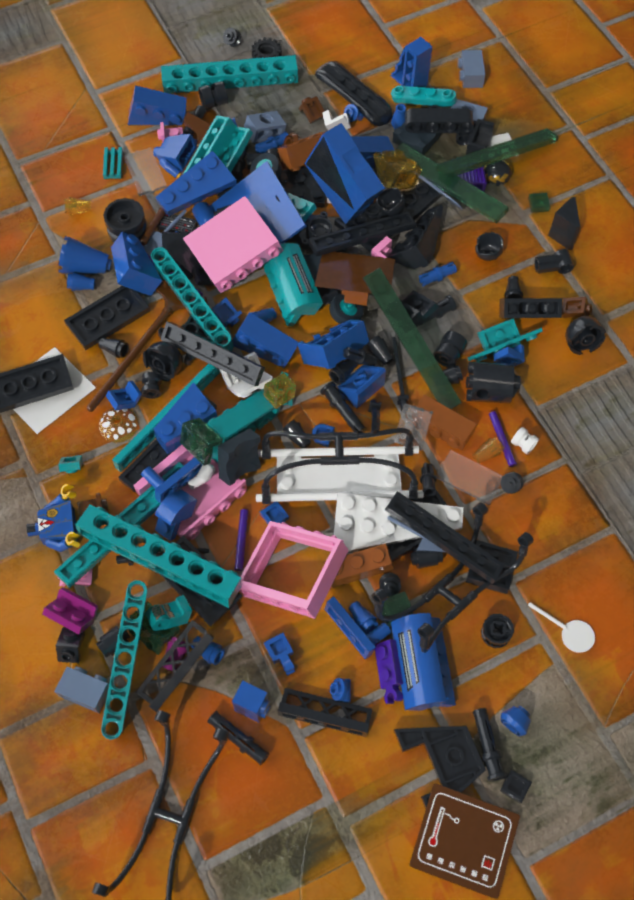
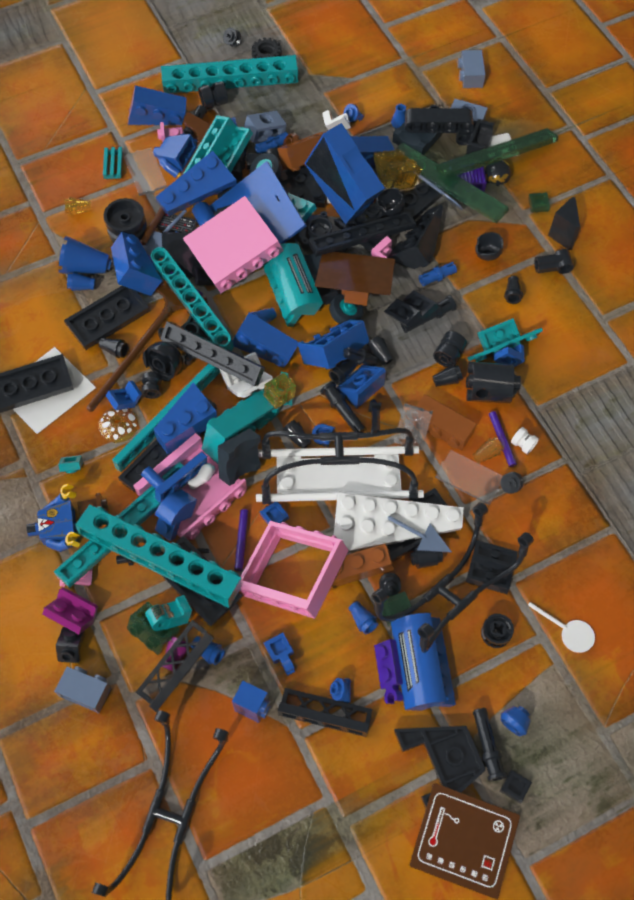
black brick [96,625,130,658] -> none
teal beam [101,580,148,739] -> none
clear green bracket [180,418,223,466] -> none
black pin [207,711,270,765] -> none
blue bracket [211,298,242,327] -> none
reddish brown bracket [299,96,325,124] -> none
black piece [315,61,393,126] -> none
blue piece [324,597,391,660] -> none
clear green tile [363,268,462,409] -> none
black plate [385,491,505,584] -> none
blue wedge [390,37,432,87] -> none
teal plate [391,86,457,107] -> none
black sword [392,337,409,412] -> none
black axle [420,462,437,497] -> none
black brick [499,298,562,318] -> none
reddish brown bracket [562,297,592,318] -> none
black cylinder [565,316,606,355] -> none

